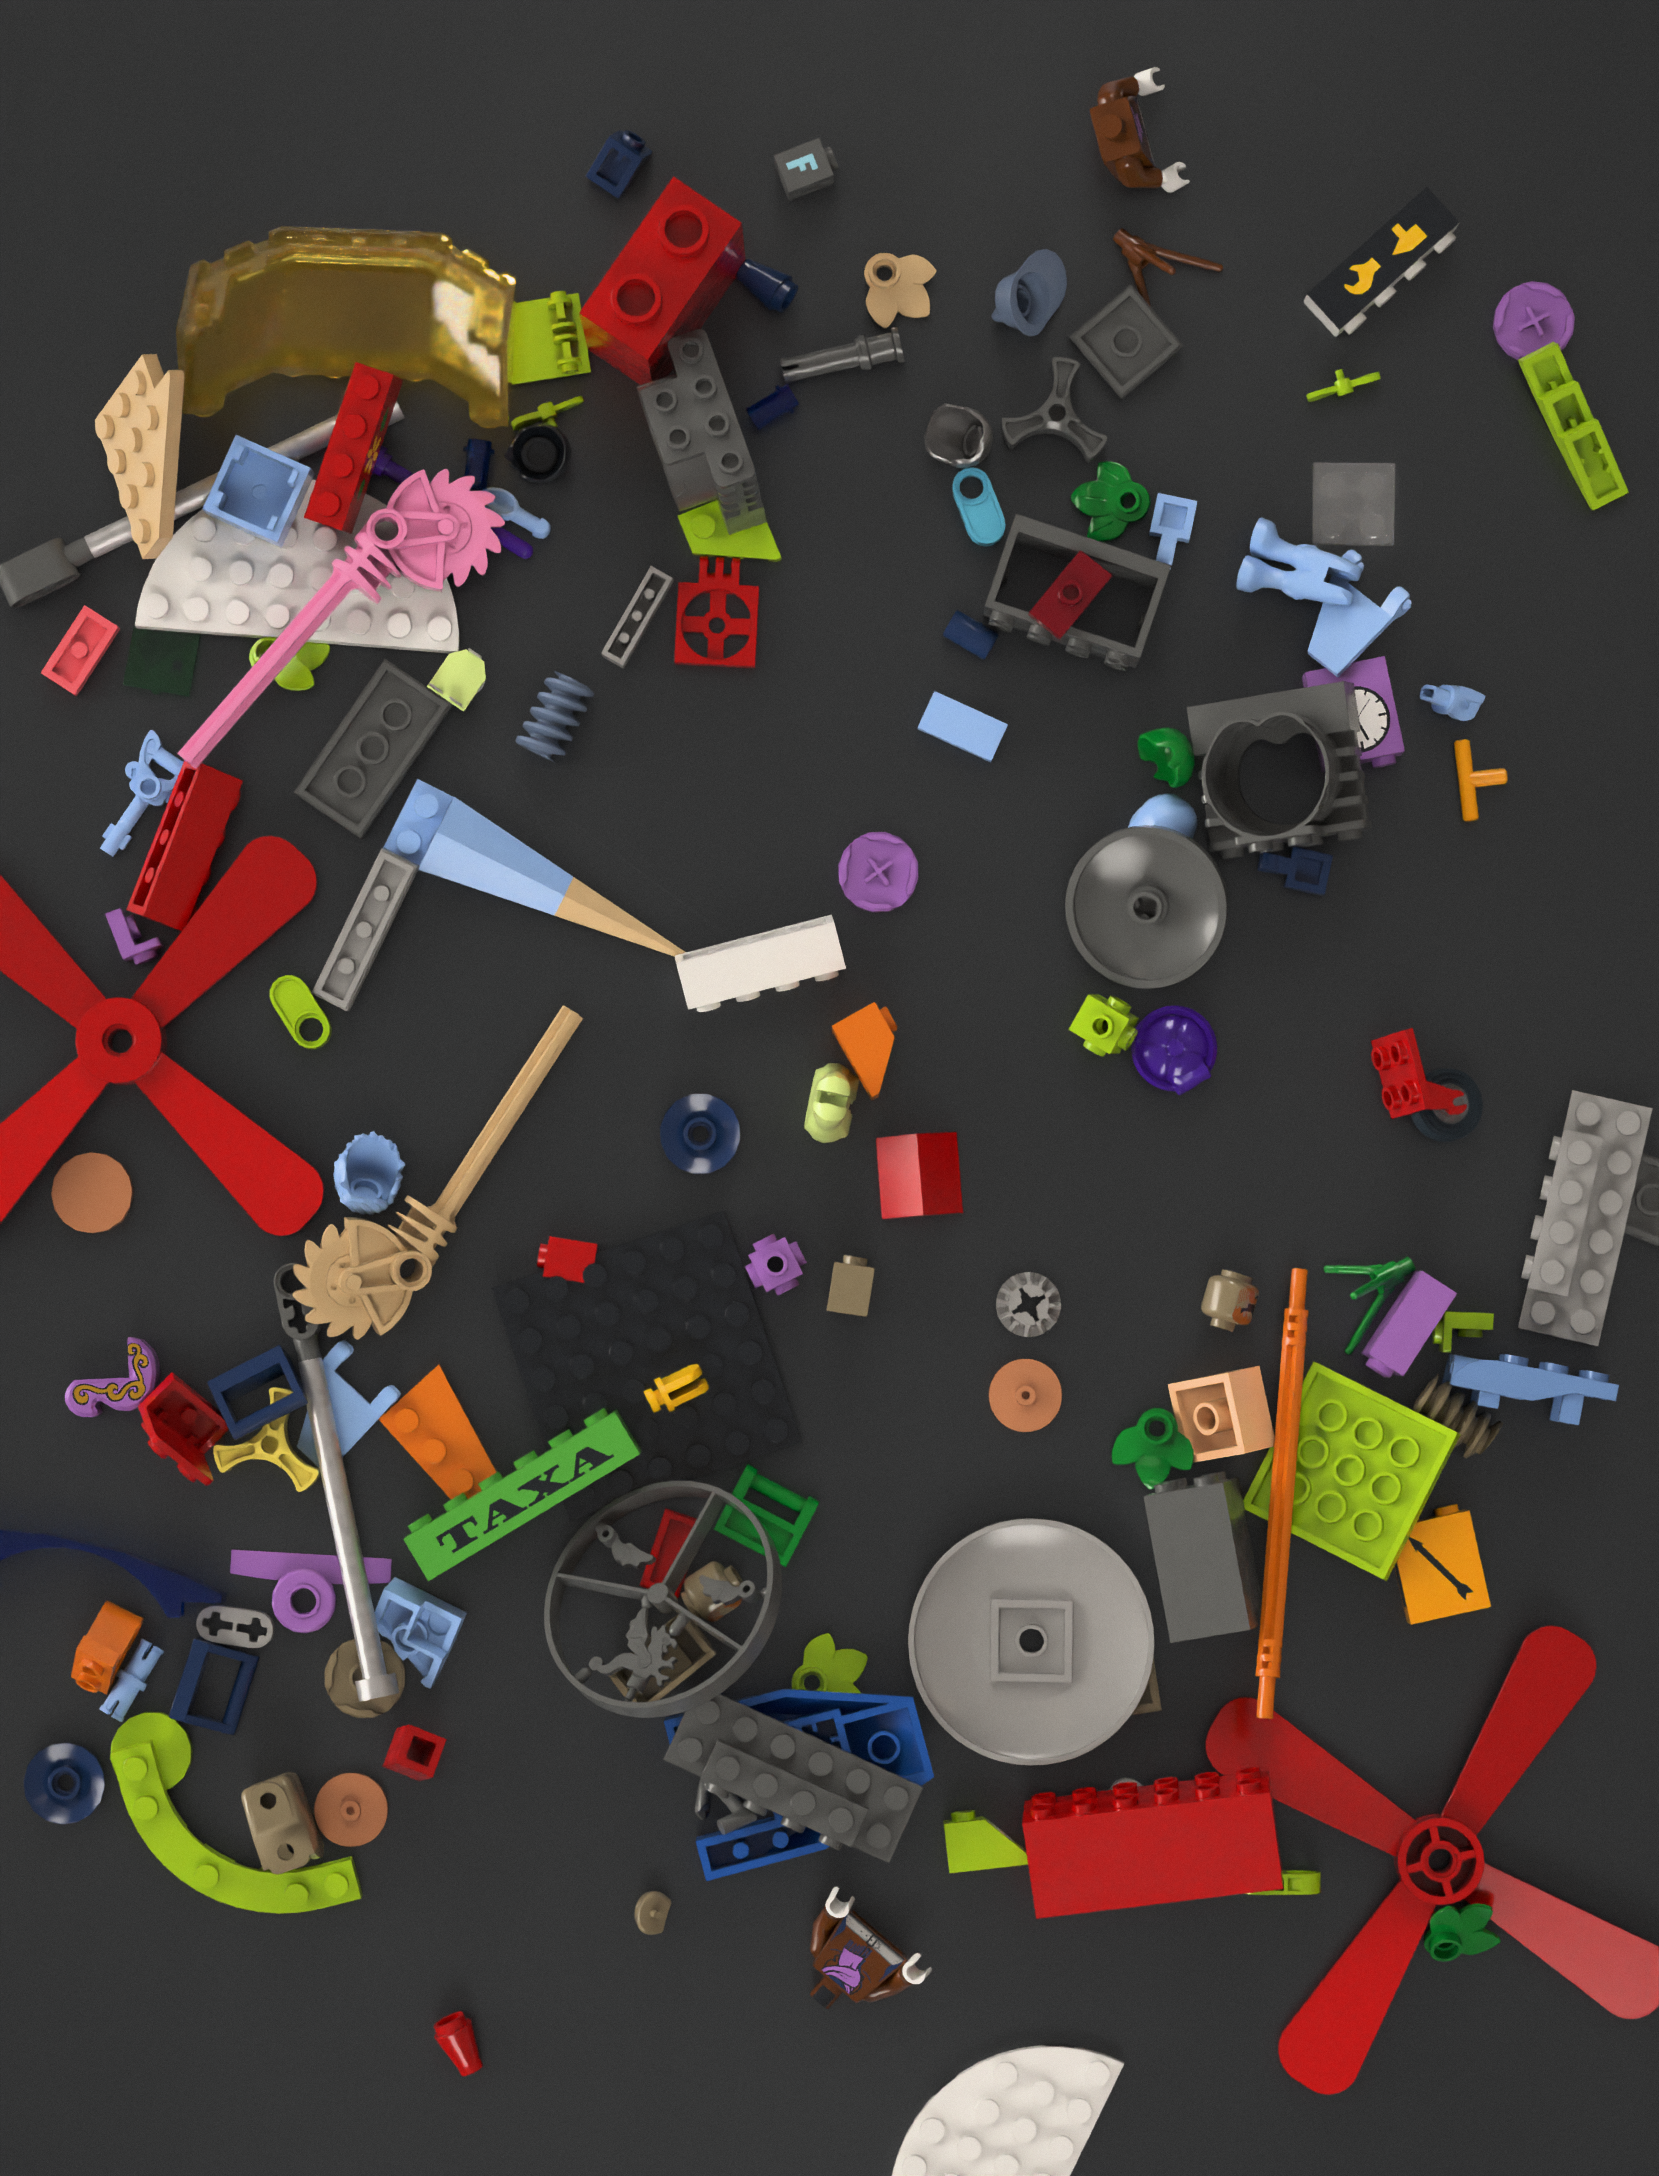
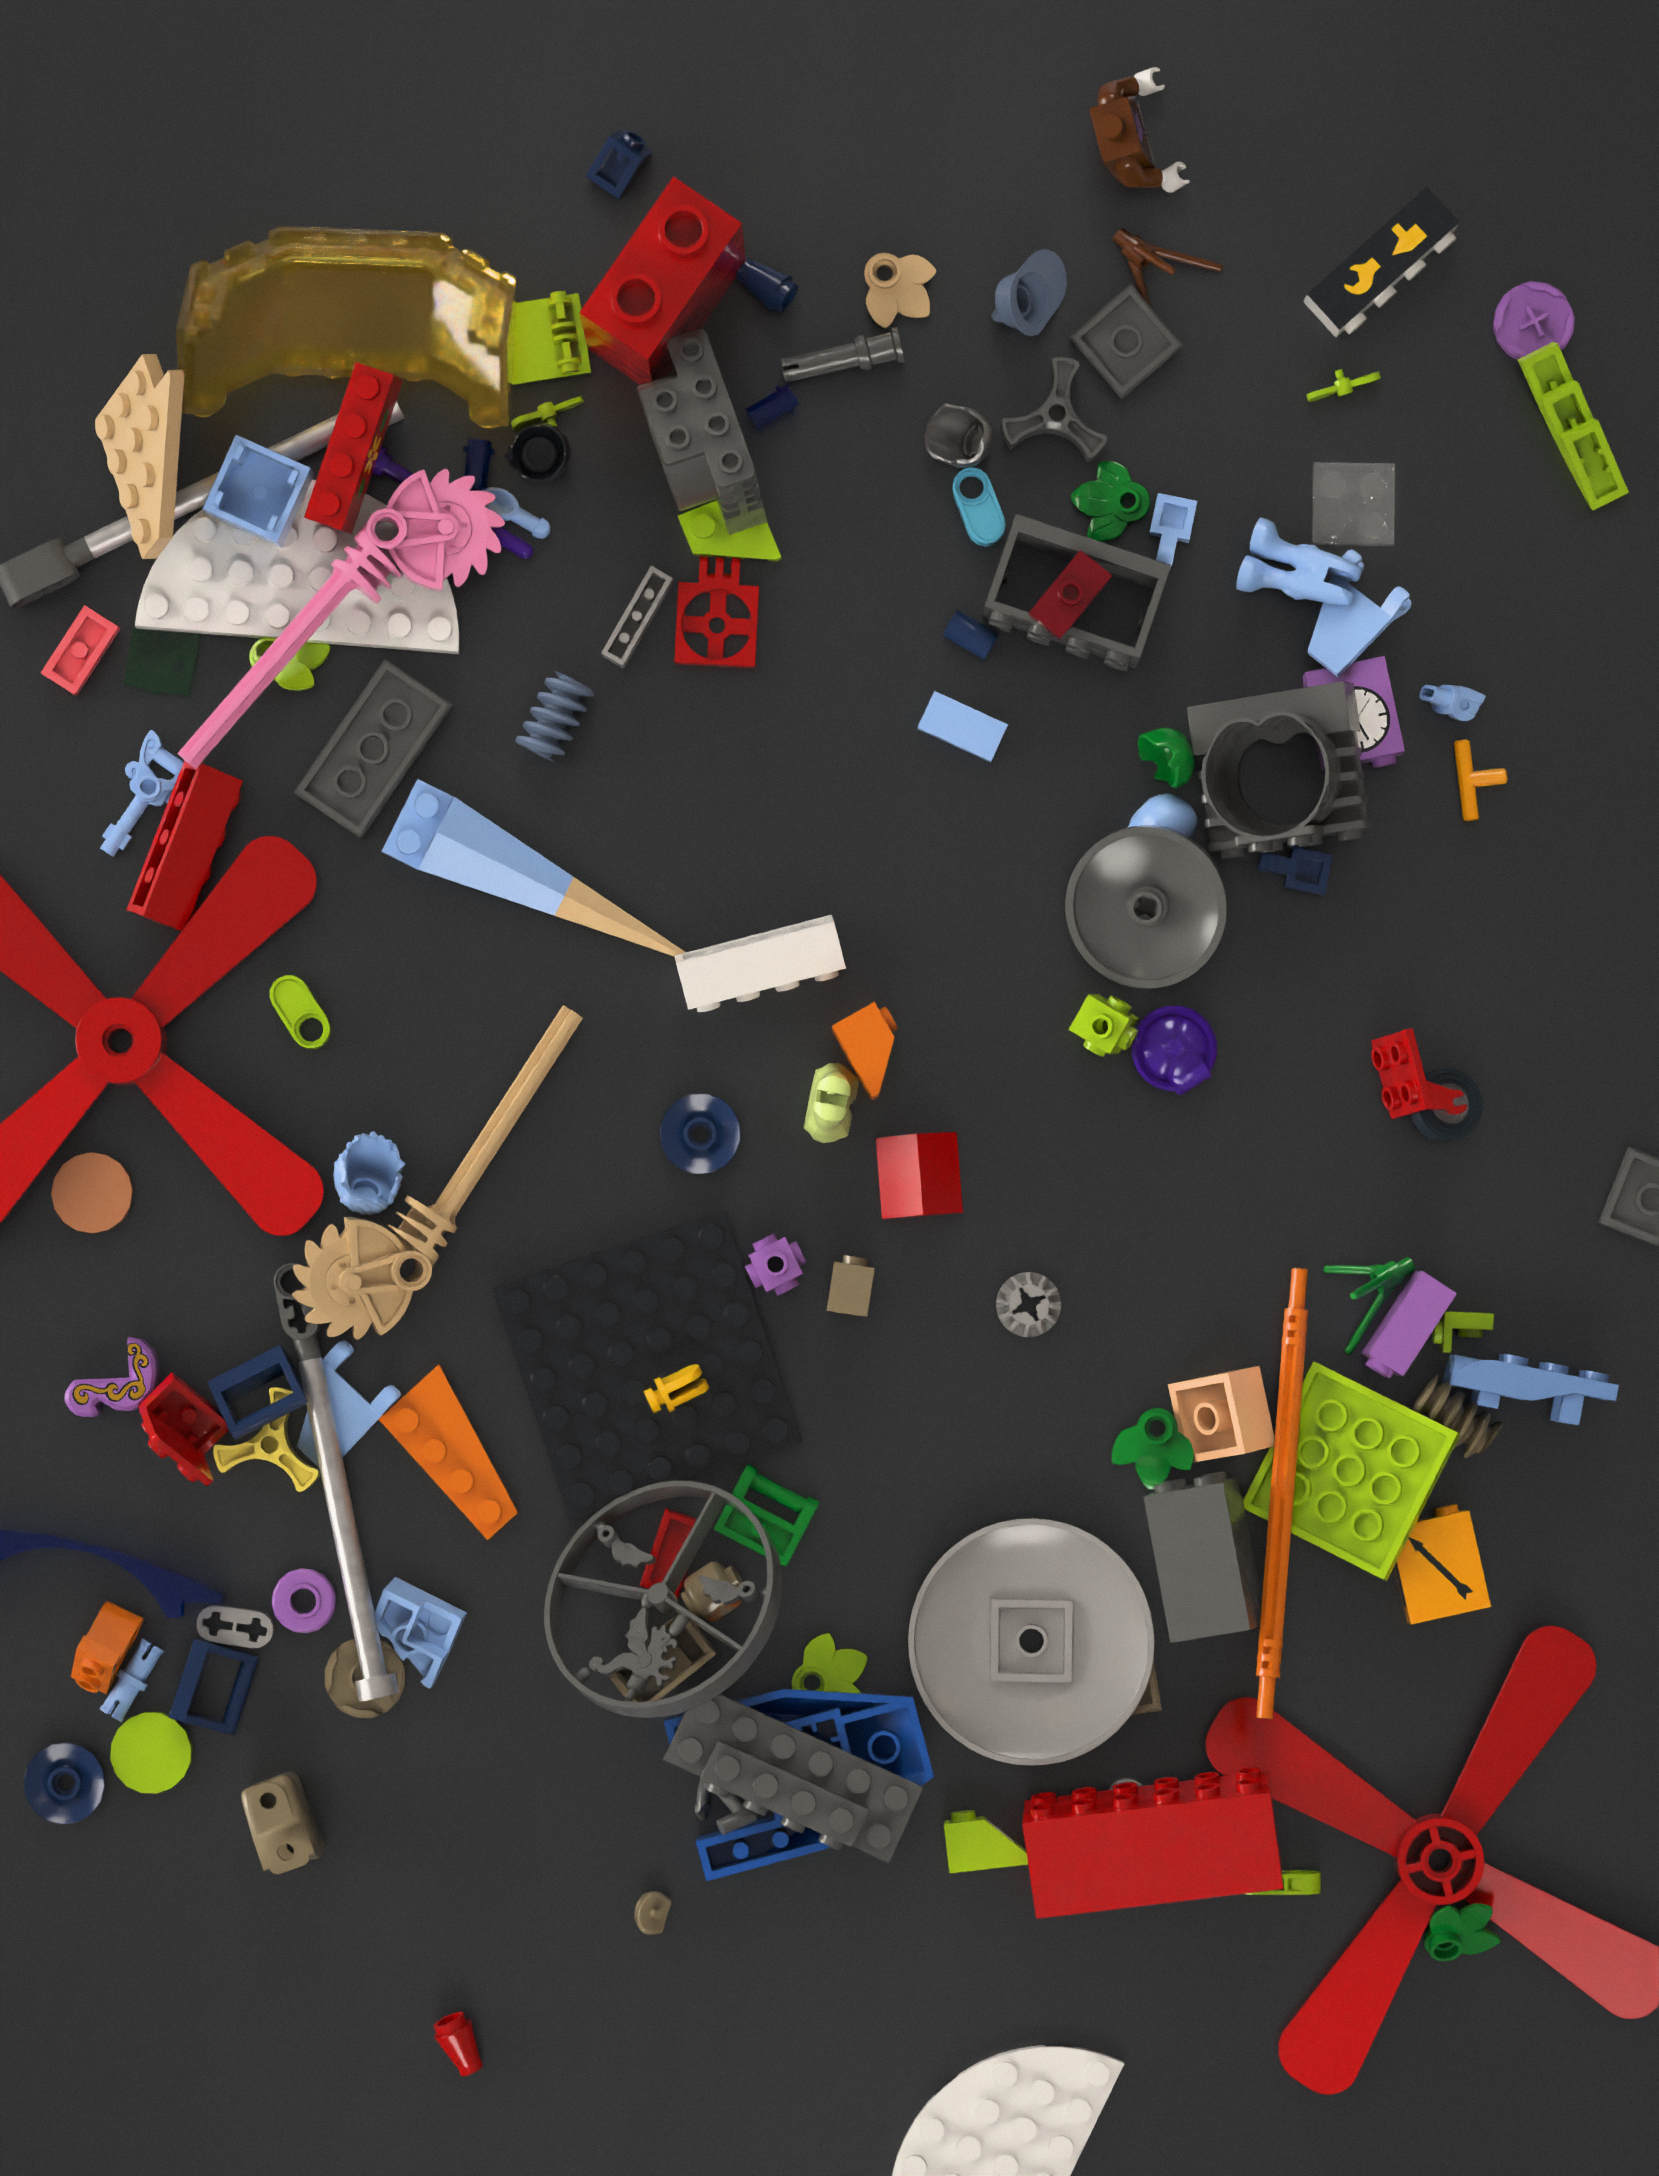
medium lavender bracket [105,908,164,965] -> none
lime plate [111,1740,363,1914] -> none
medium lavender sticker [230,1550,392,1584] -> none
light grey tile [311,848,420,1011] -> none
nougat piece [314,1772,389,1847] -> none
red brick [382,1724,447,1781] -> none
bright green brick [403,1408,642,1581] -> none
yellowish green piece [427,648,486,712] -> none
red brick [537,1236,598,1283] -> none
dark grey brick [774,138,839,201] -> none
torso [810,1887,932,2009] -> none
medium lavender tile [838,832,919,913] -> none
nougat piece [989,1359,1062,1432] -> none
dark tan head [1201,1269,1259,1332] -> none
light grey plate [1518,1090,1653,1347] -> none

